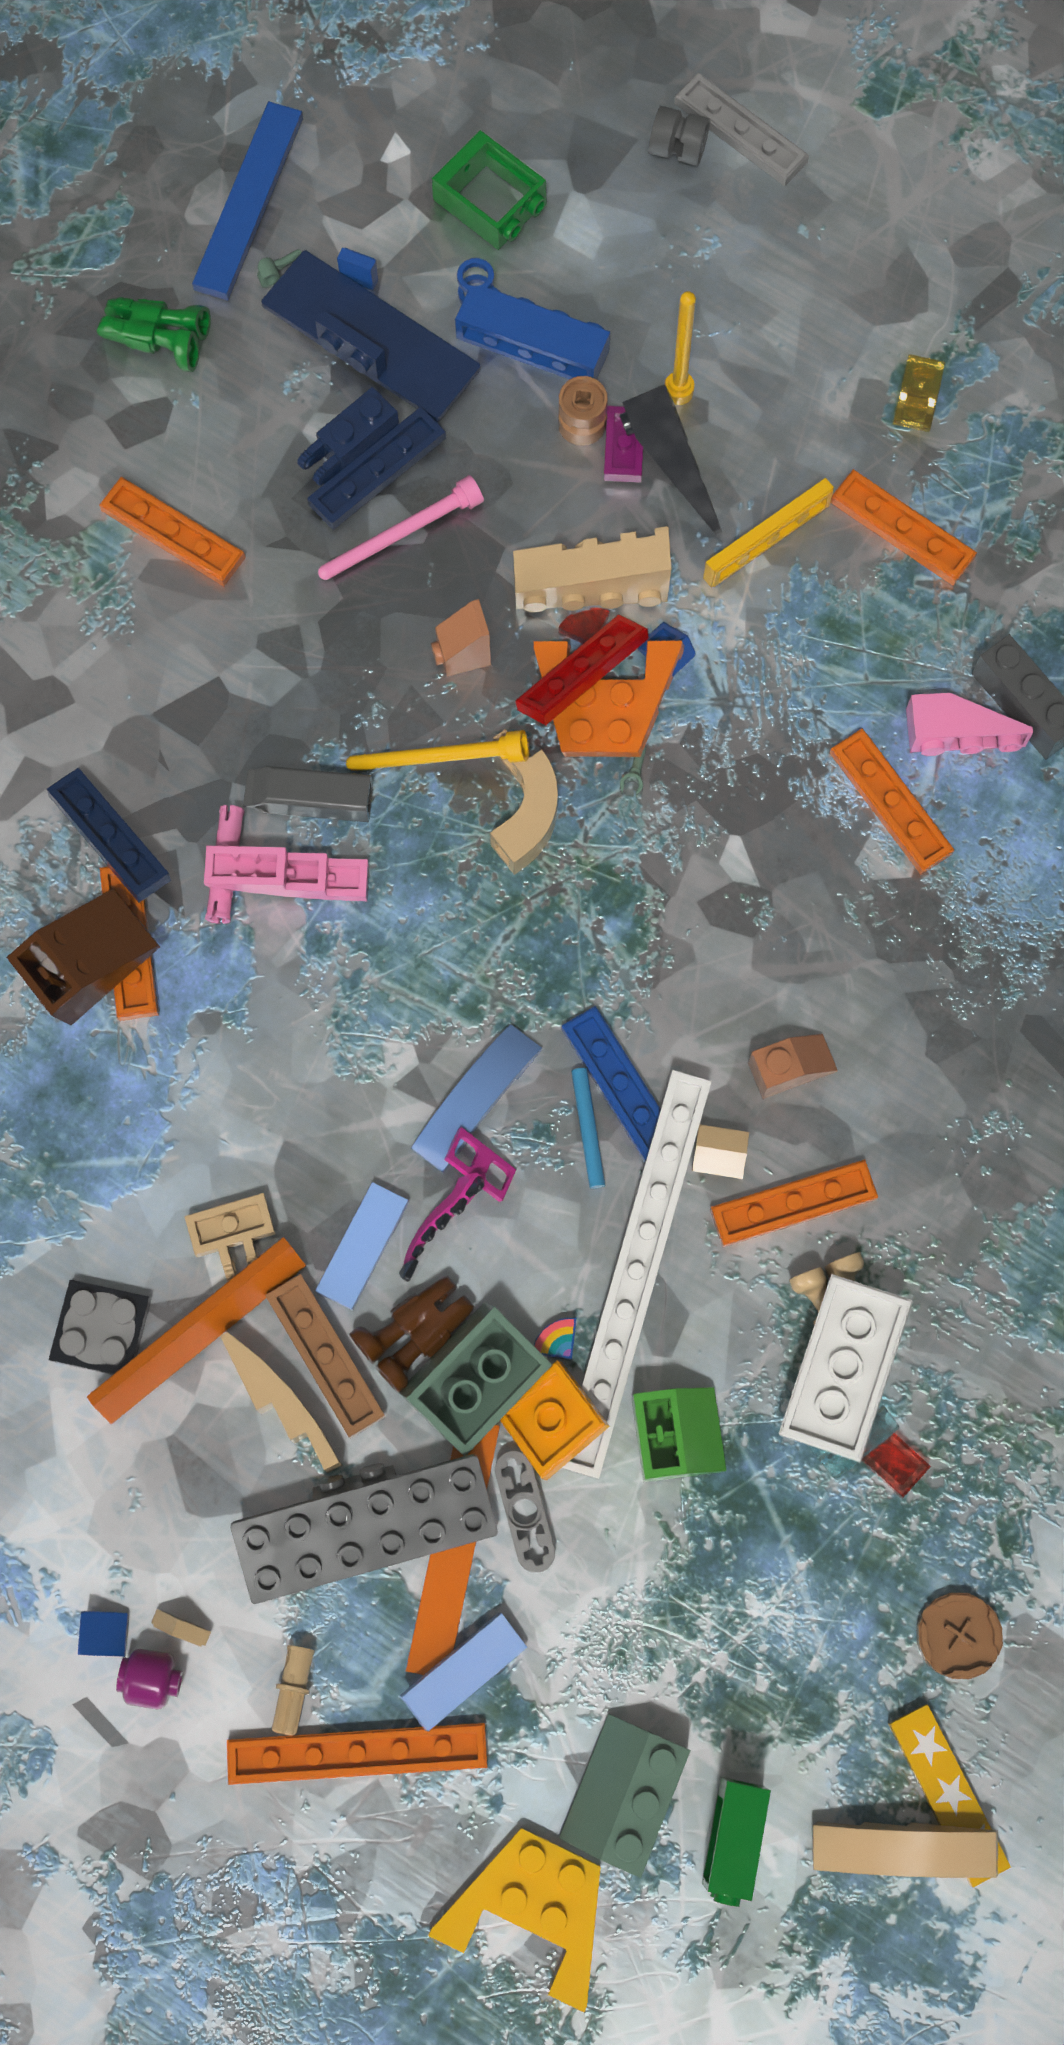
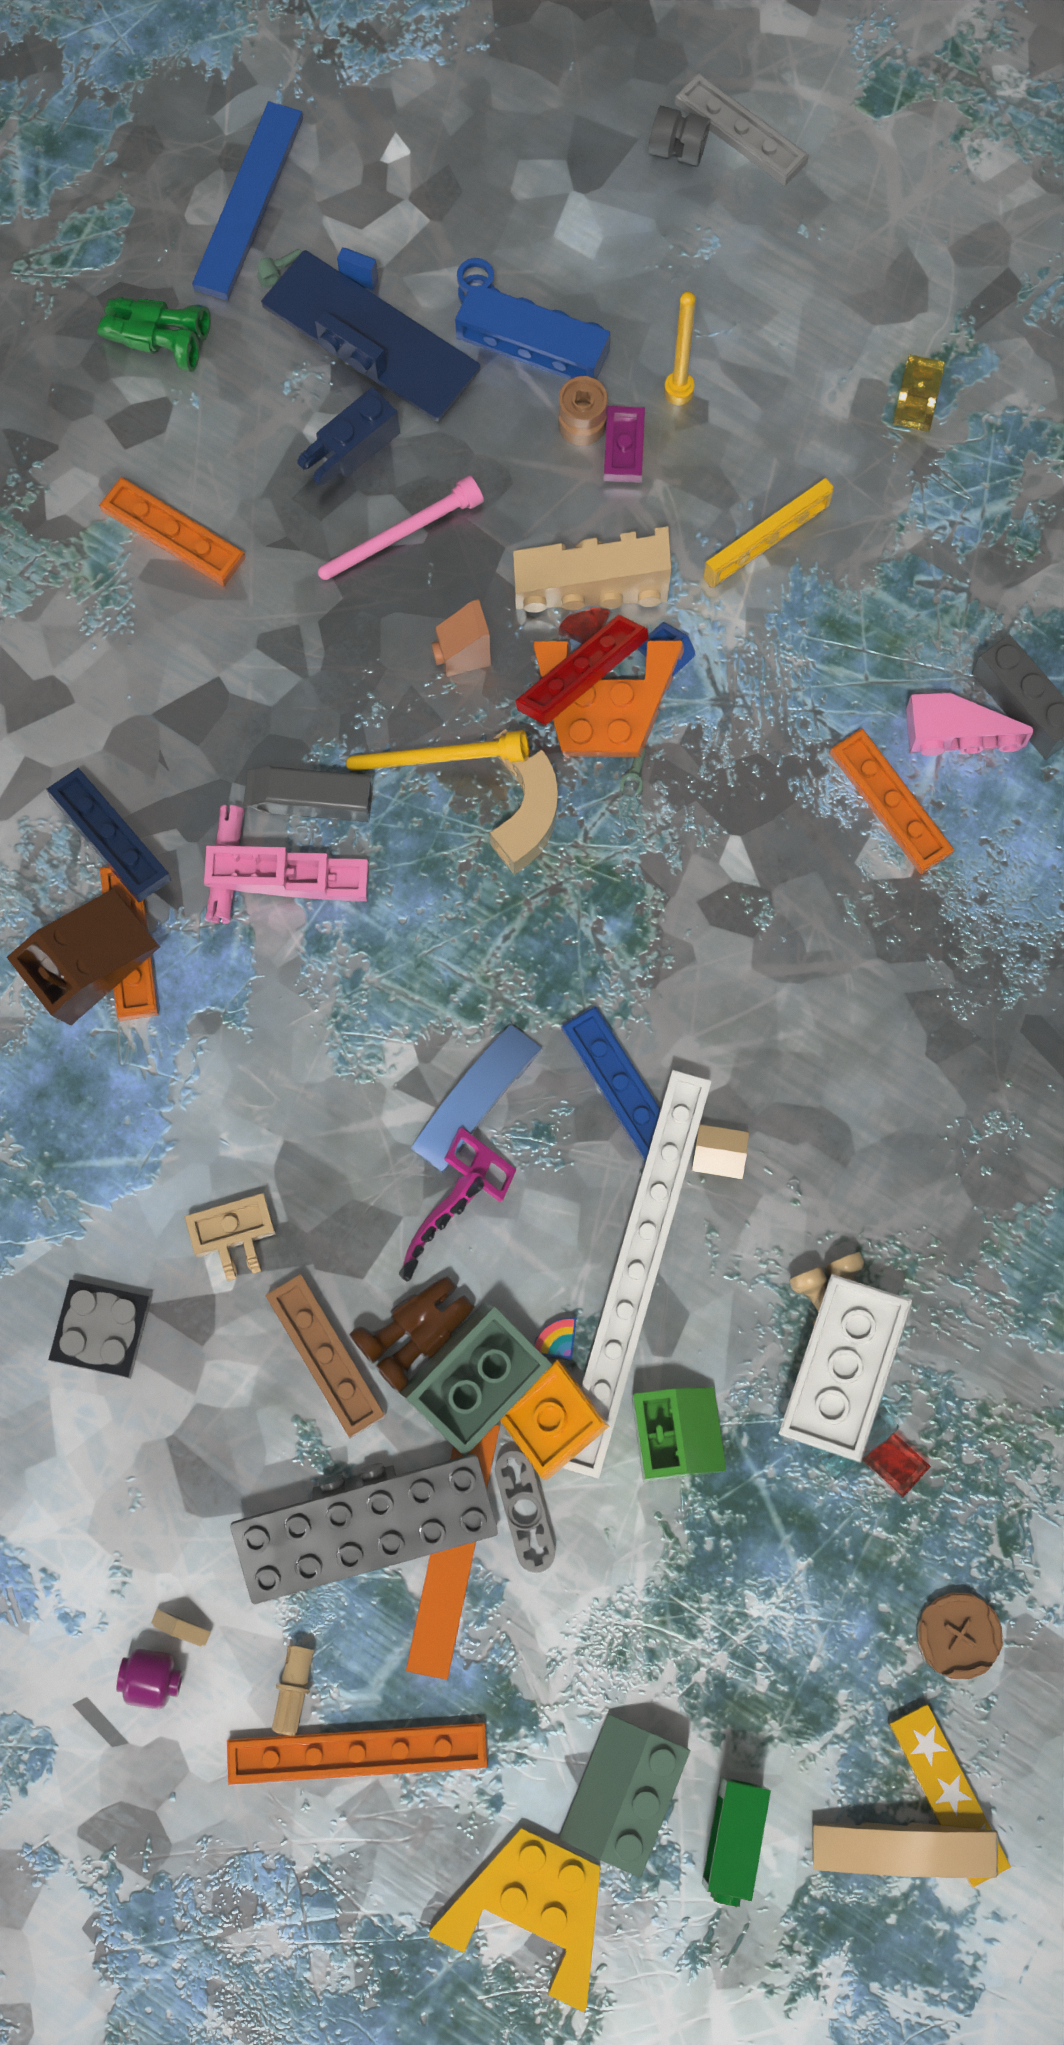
blue slope [78,1611,129,1657] -> none
orange tile [87,1237,306,1424] -> none
tan slope [220,1332,342,1473] -> none
dark blue plate [307,407,446,530] -> none
light blue tile [315,1182,409,1311] -> none
light blue tile [400,1613,527,1732] -> none
green window [432,130,547,250] -> none
dark azure bar [571,1068,606,1189] -> none
black wedge [620,384,722,535] -> none
orange tile [710,1159,878,1248] -> none
nougat slope [748,1034,838,1099] -> none
orange tile [830,469,977,586] -> none

